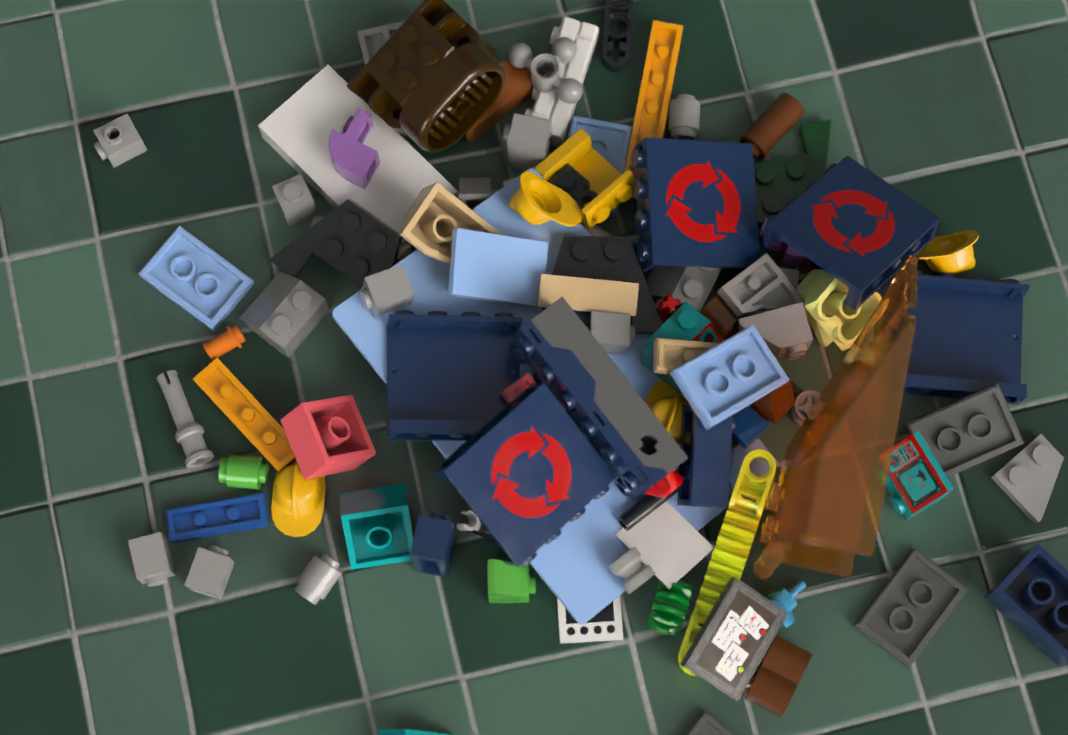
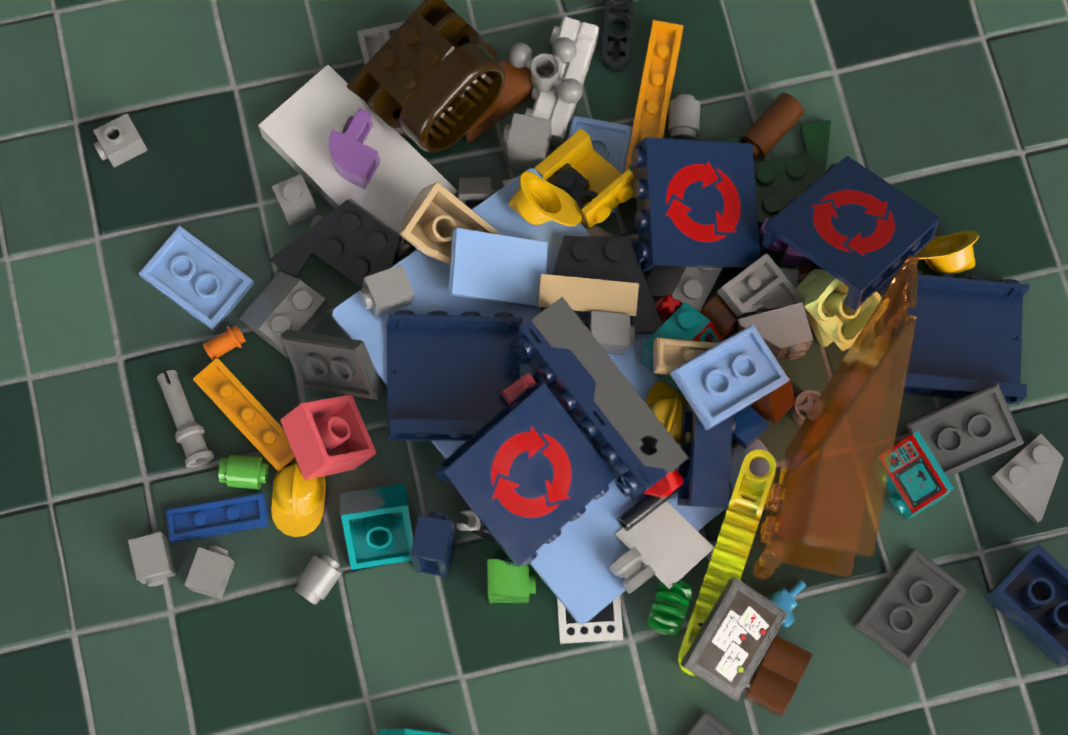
none -> dark grey tile [280,330,384,400]

